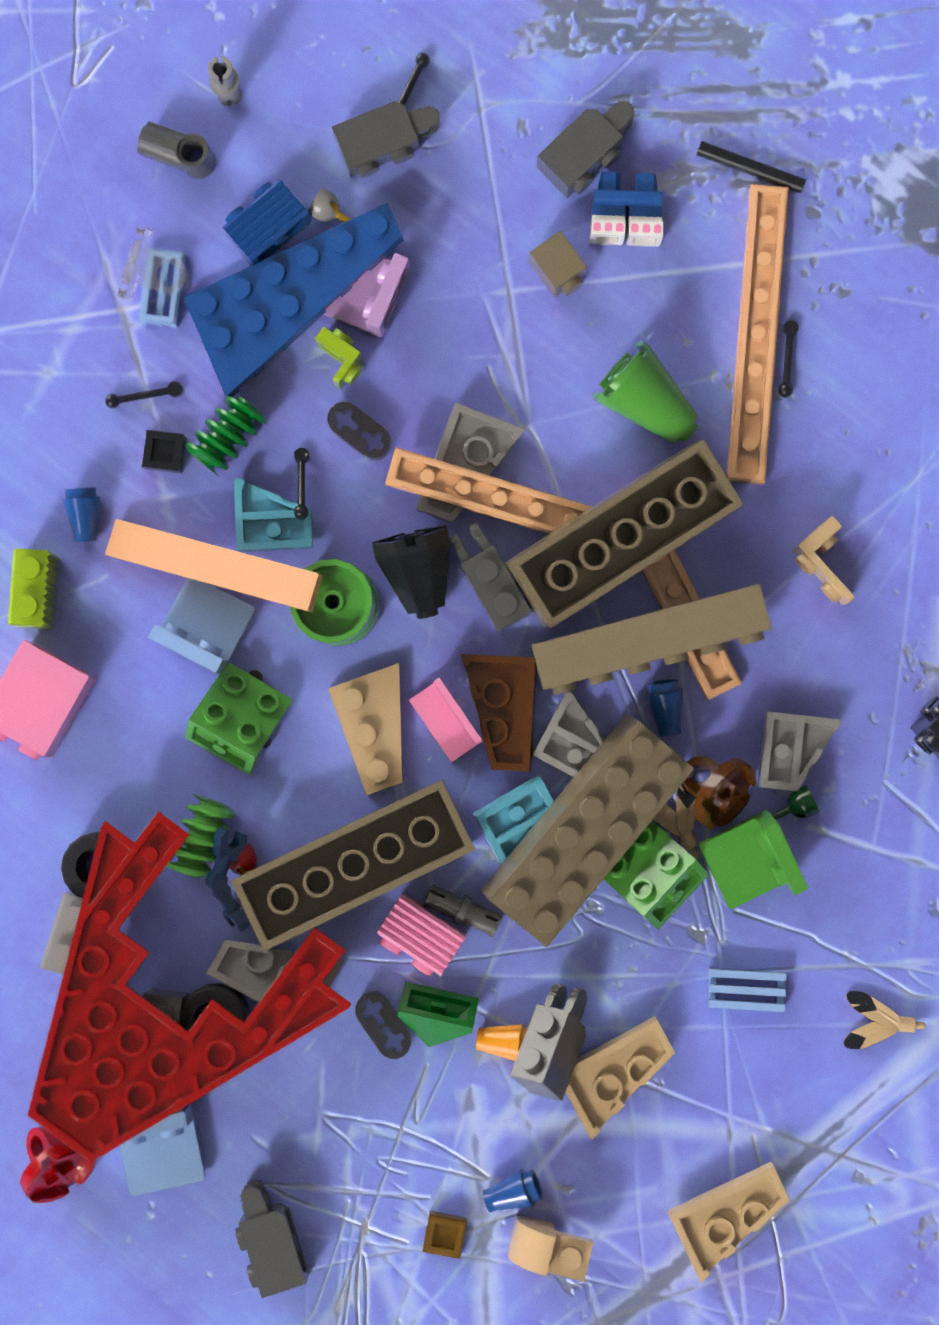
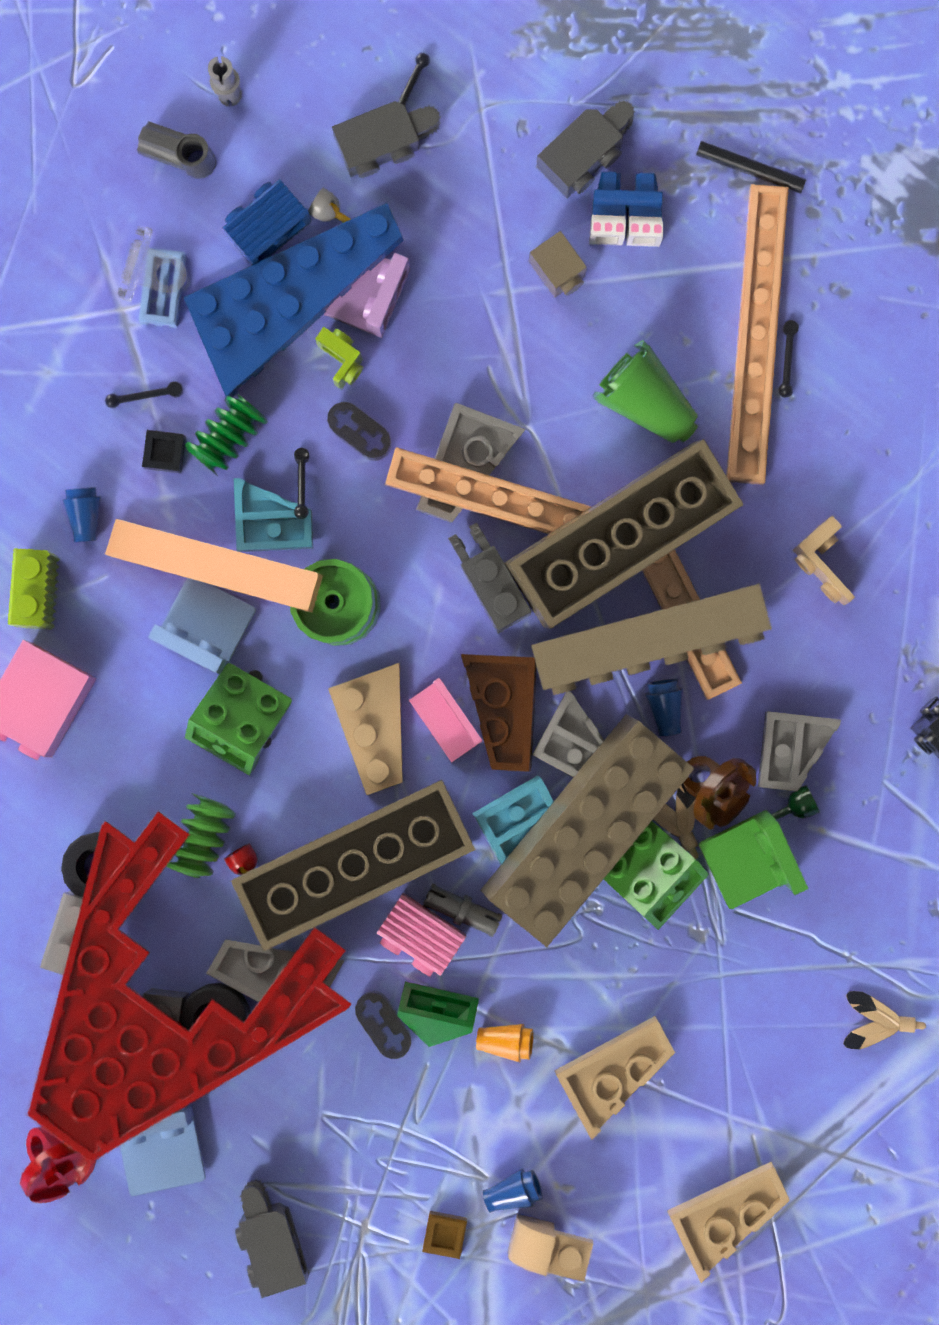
dark blue piece [205,827,251,932] -> none
black cone [372,525,450,619] -> none
dark grey hinge [510,983,588,1101] -> none
light blue tile [707,968,787,1012] -> none

